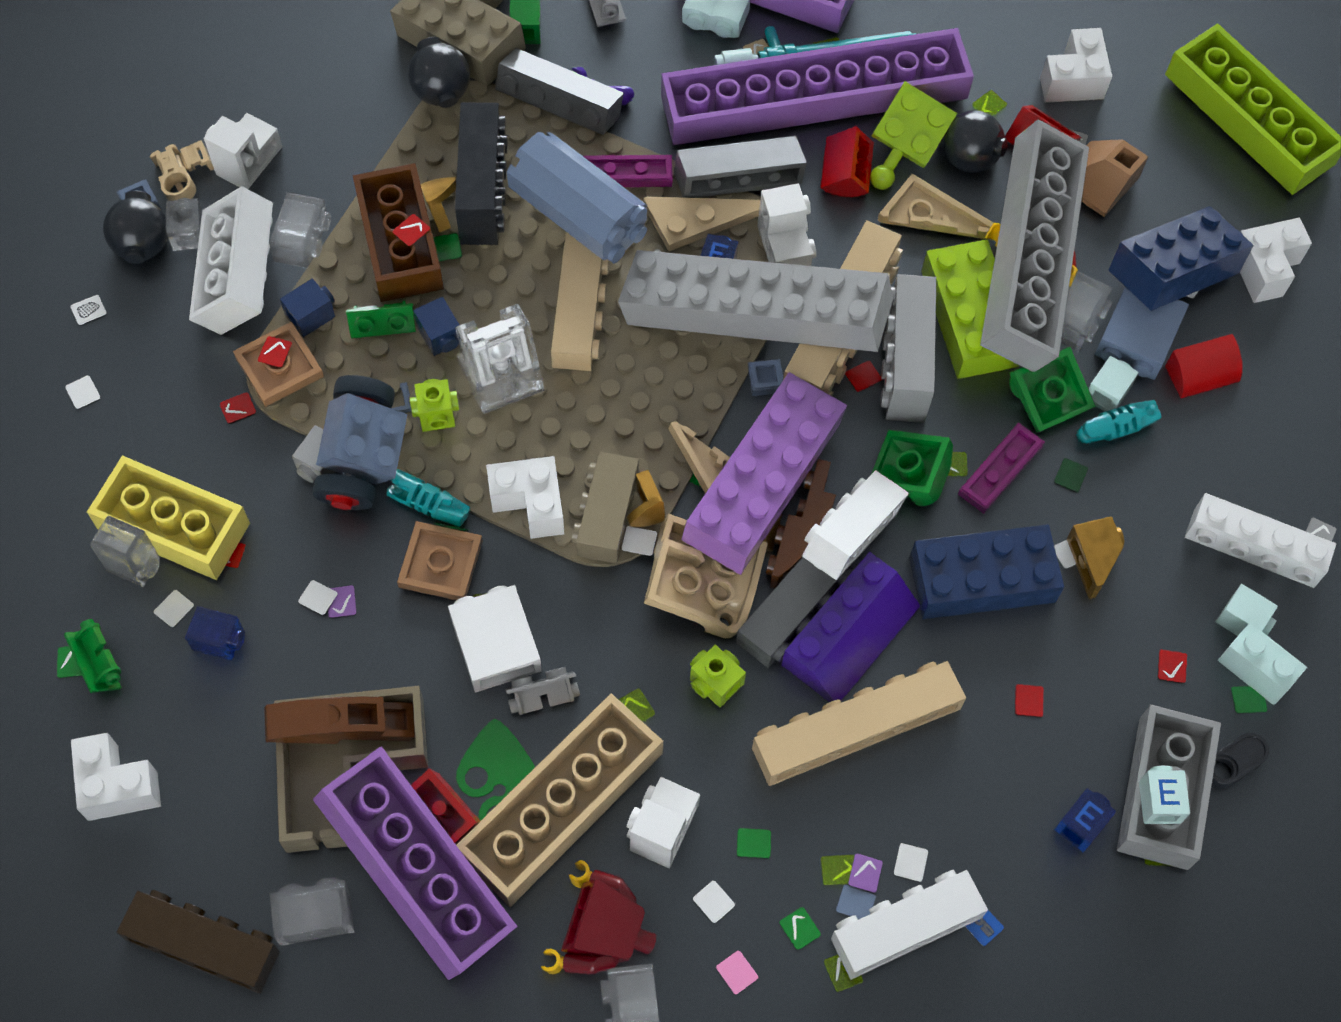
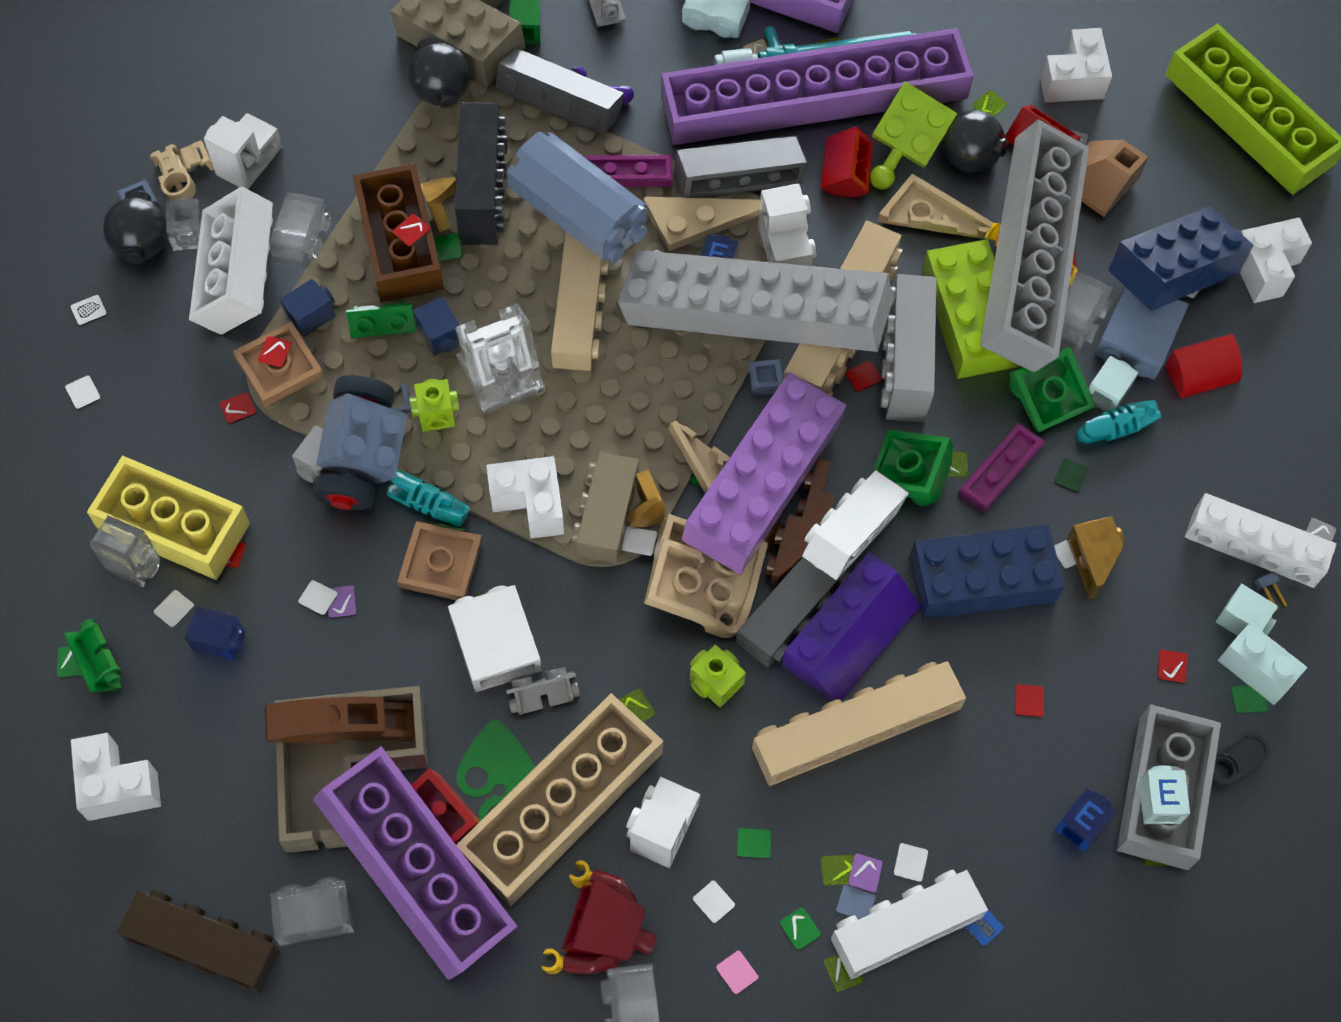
none -> sand blue piece [1254,571,1287,611]

